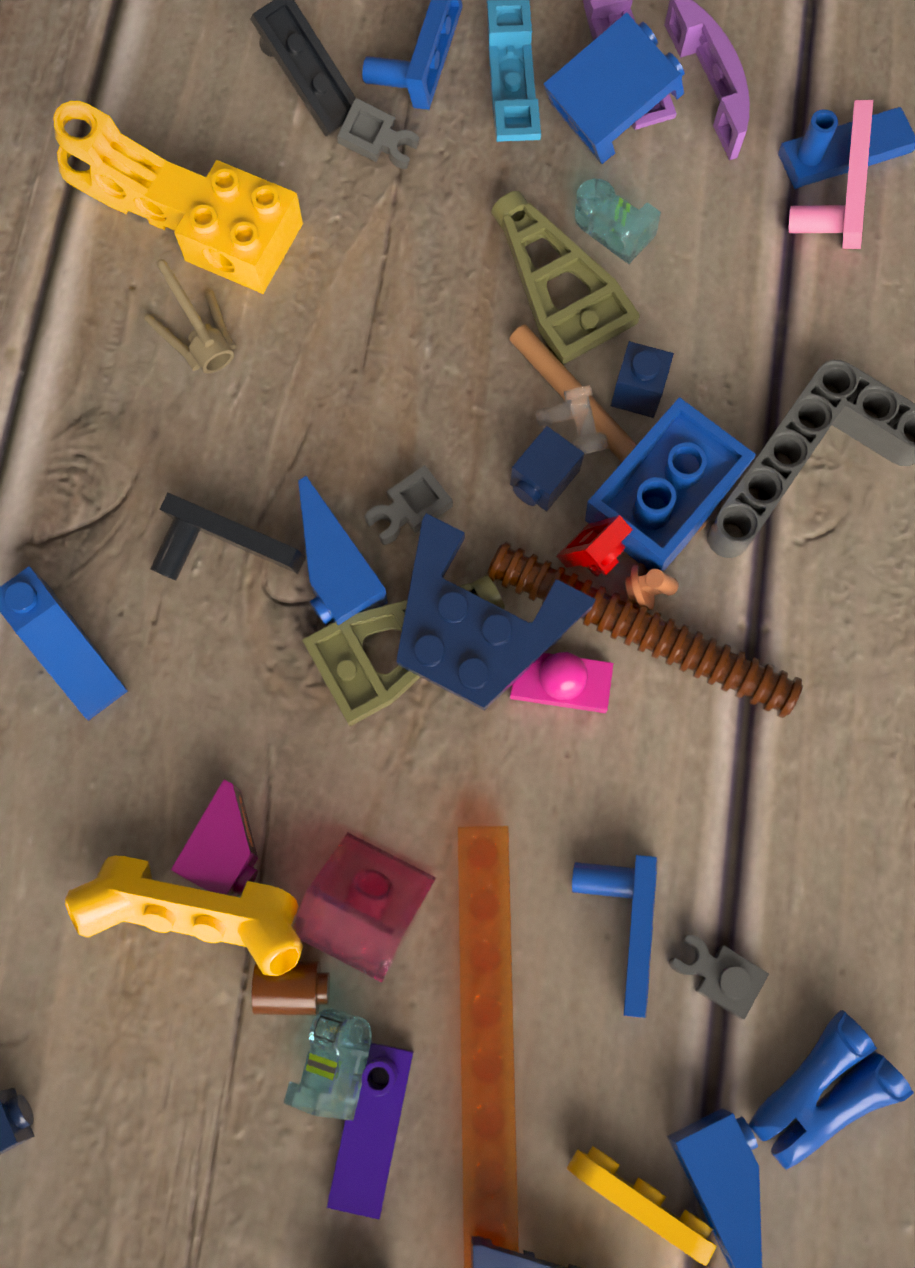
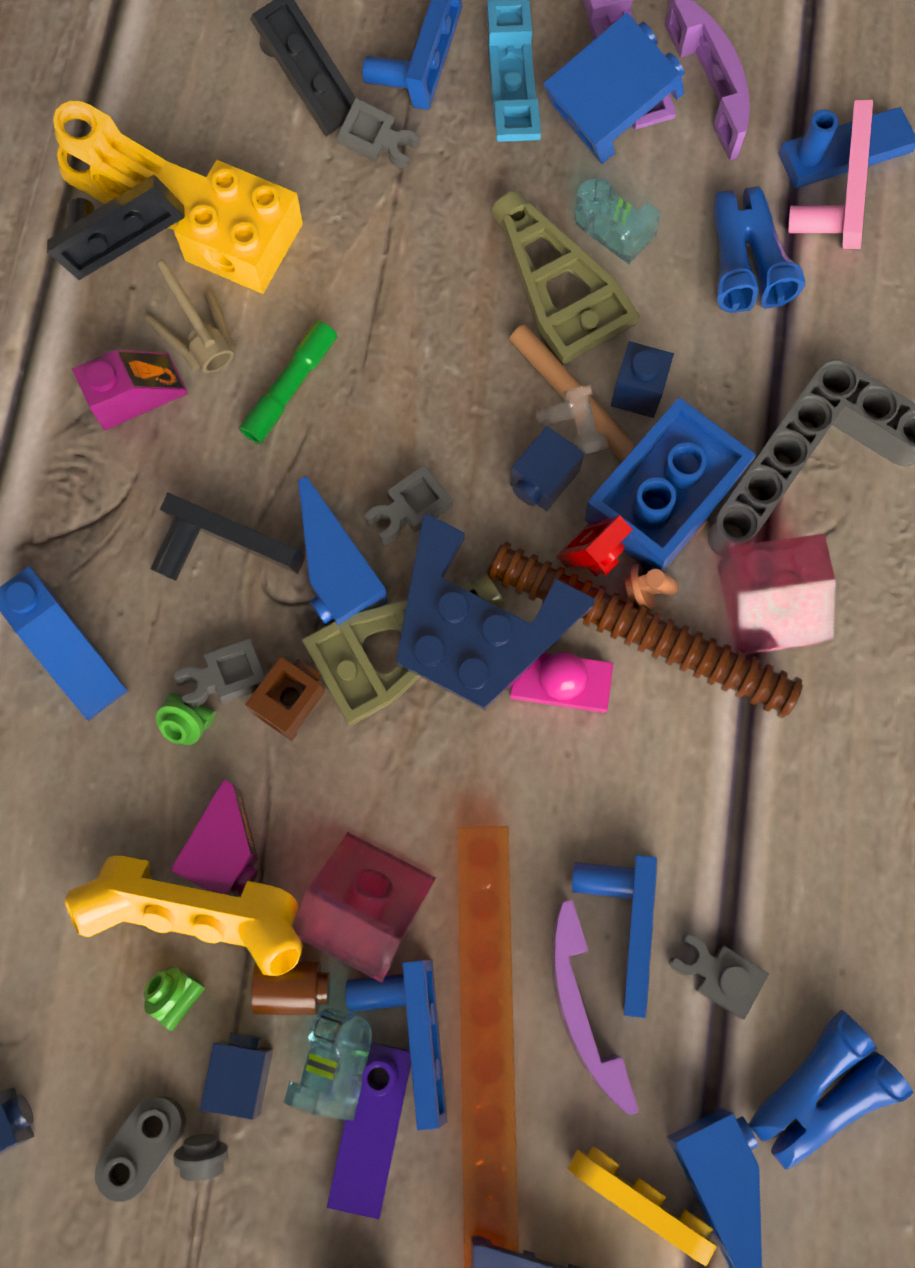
none -> black piece [47,175,185,280]
none -> magenta slope [72,350,188,431]
none -> dark grey plate [95,1096,186,1202]
none -> bright green plate [143,967,206,1031]
none -> bright green plate [156,693,216,745]
none -> dark grey plate [173,638,265,708]
none -> dark grey plate [173,1134,228,1181]
none -> dark blue brick [200,1032,273,1120]
none -> green piece [238,321,338,445]
none -> reddish brown brick [245,657,325,741]
none -> blue piece [345,960,448,1131]
none -> medium lavender slope [551,900,639,1115]
none -> blue piece [714,186,806,313]
none -> clear pink slope [717,533,835,654]

